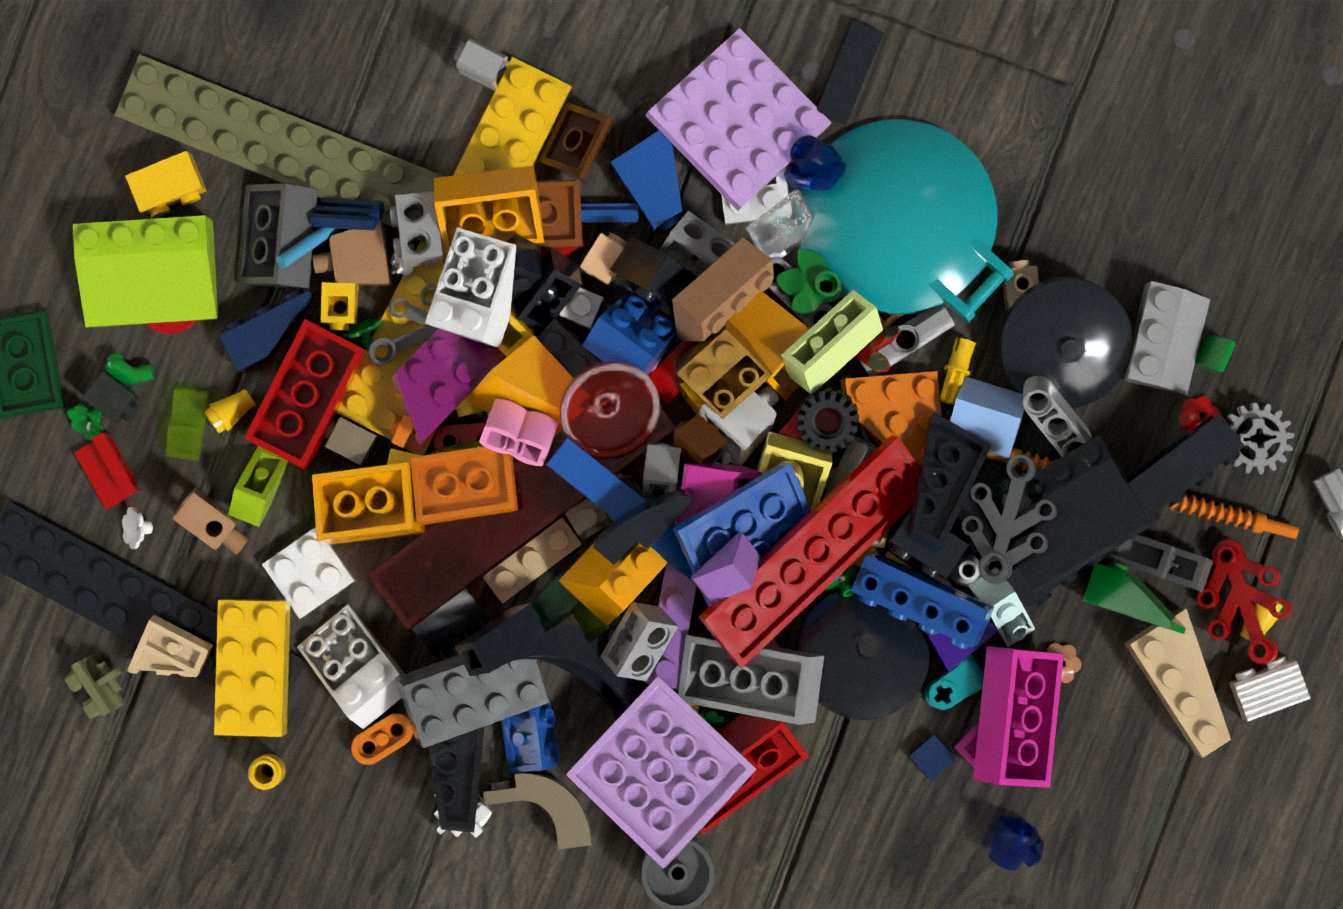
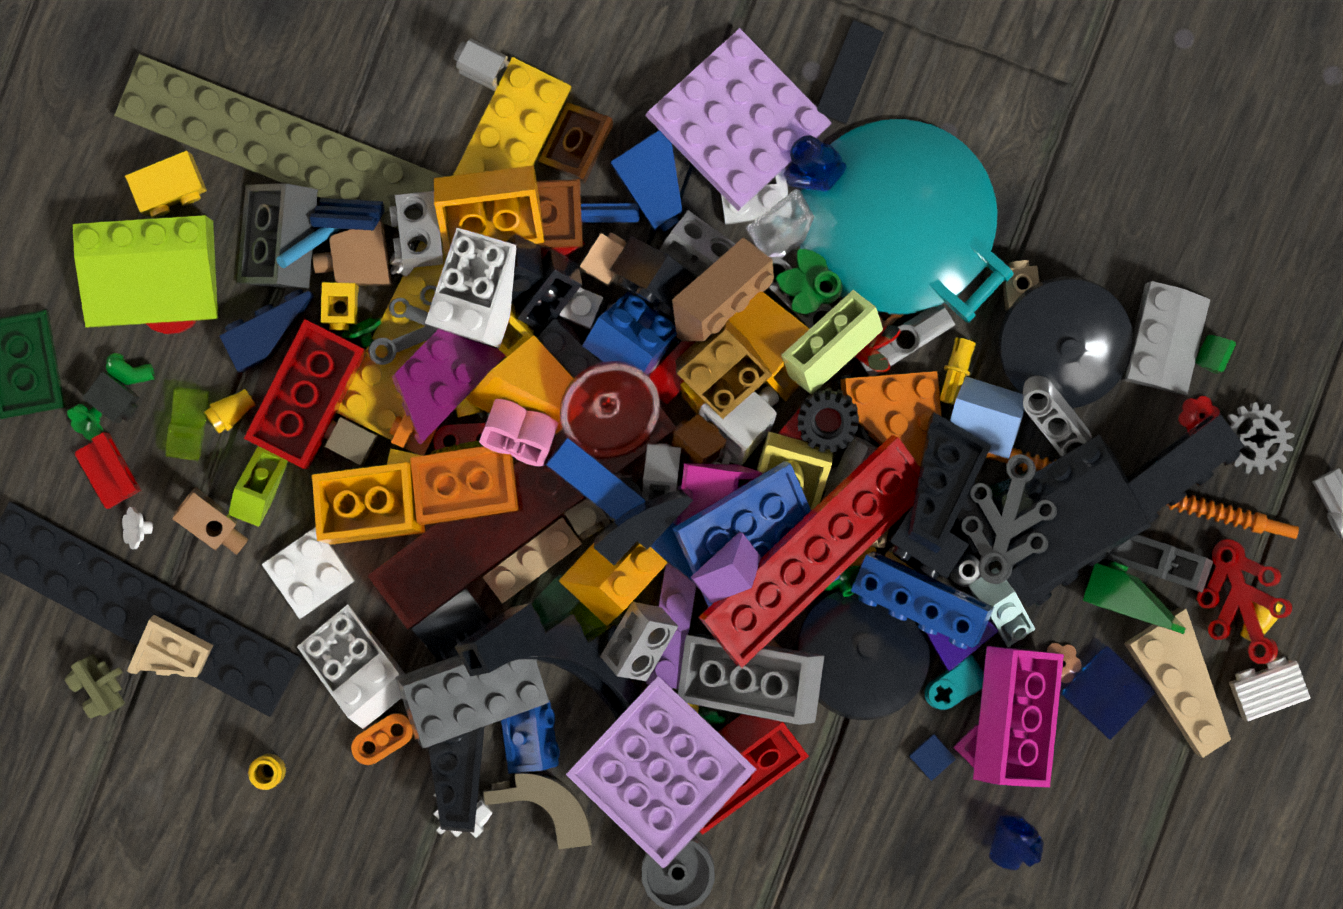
yellow brick [214,599,291,737] -> none
none -> clear blue plate [1060,646,1156,740]

